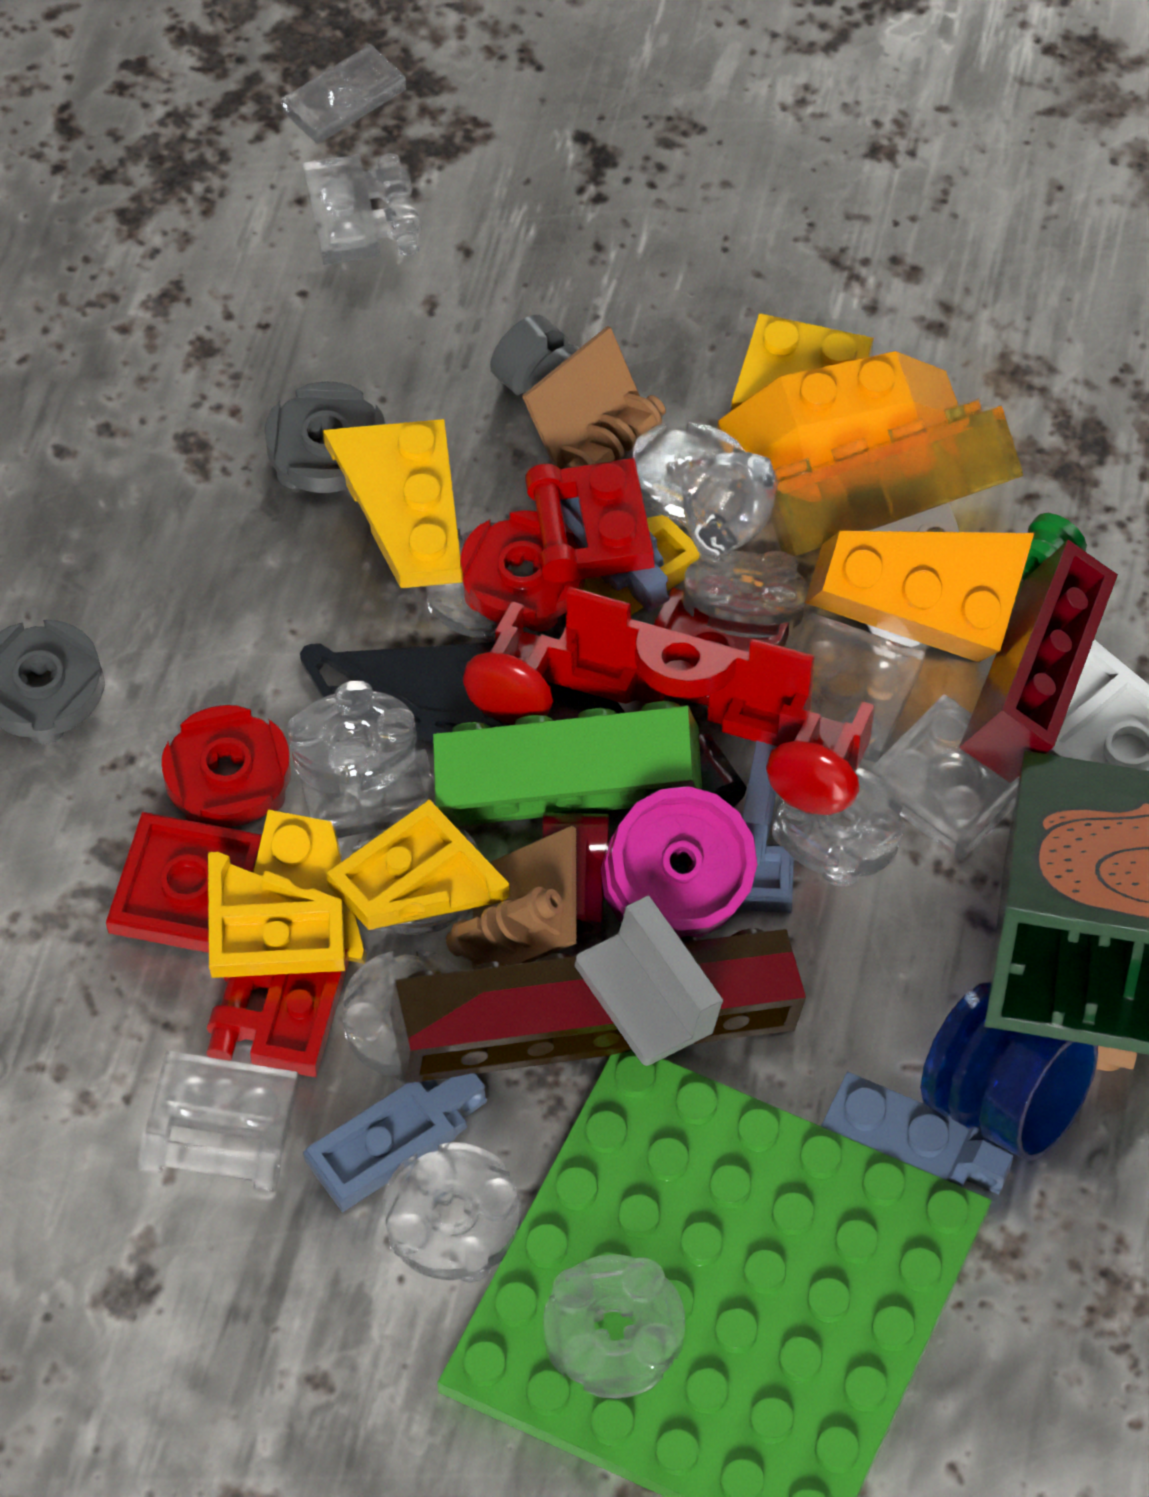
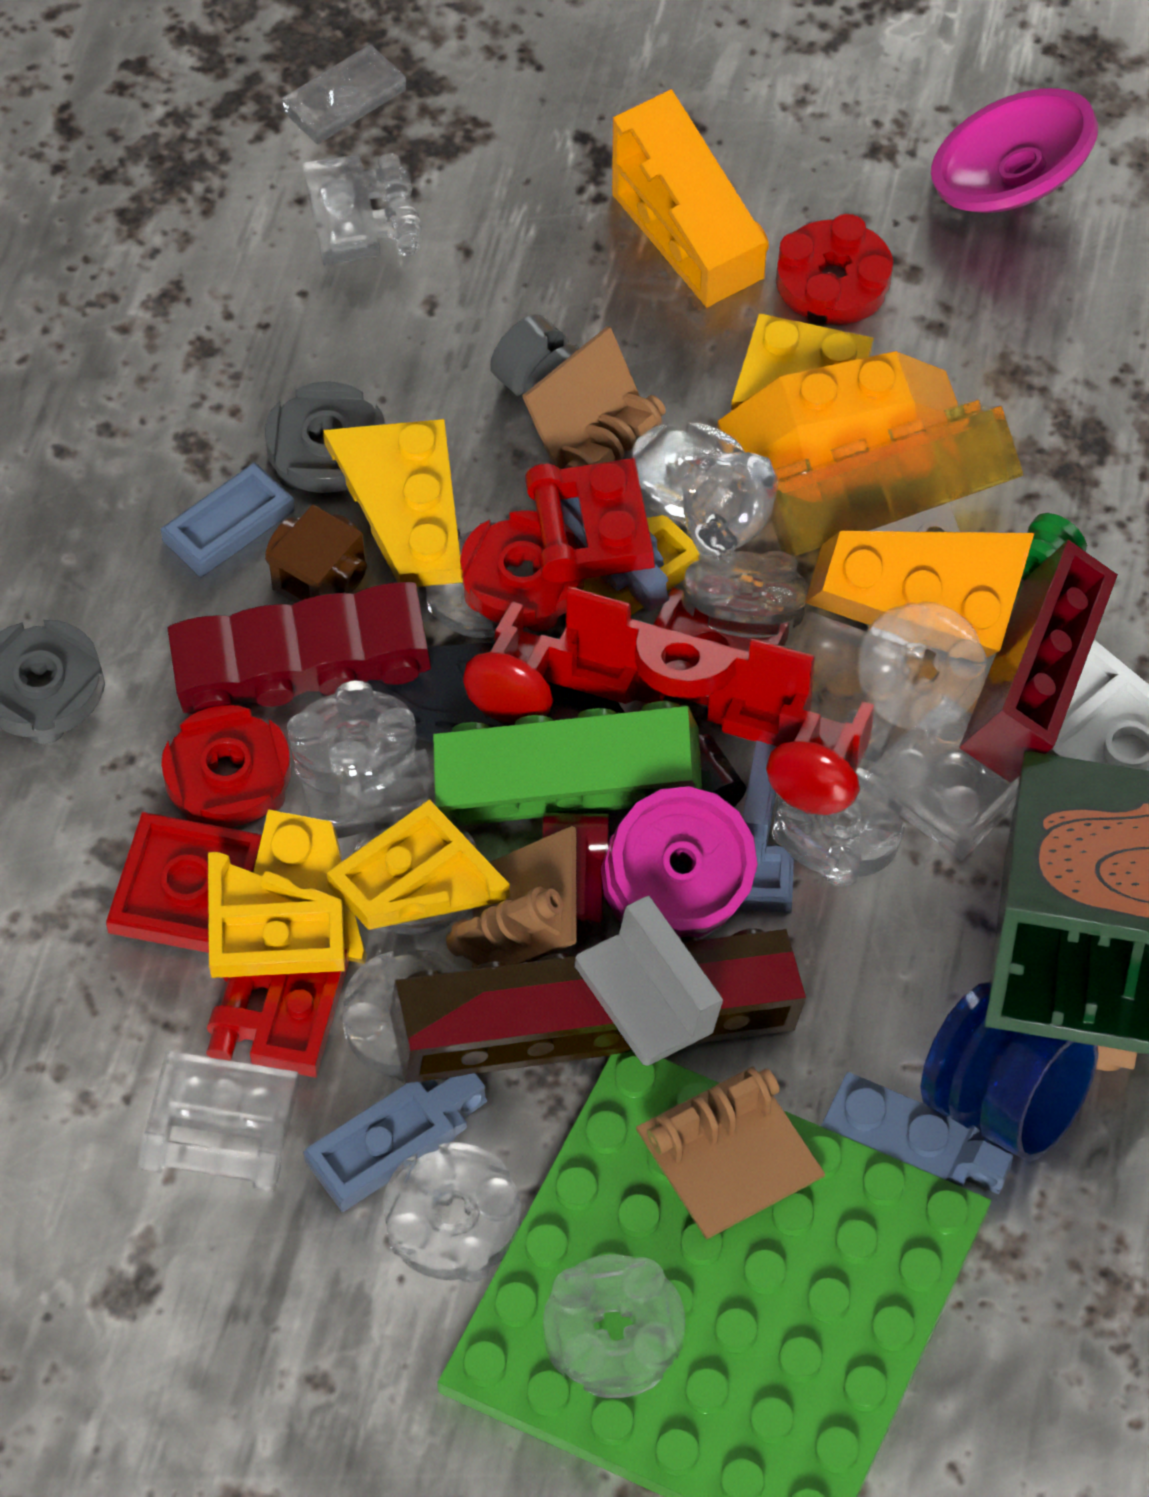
none -> sand blue tile [160,462,295,578]
none -> dark red brick [167,582,431,714]
none -> reddish brown brick [265,504,367,603]
none -> light orange wedge [612,89,769,308]
none -> medium nougat hinge [636,1066,825,1240]
none -> red plate [776,214,894,325]
none -> clear plate [857,602,986,731]
none -> dark pink dish [931,88,1098,213]

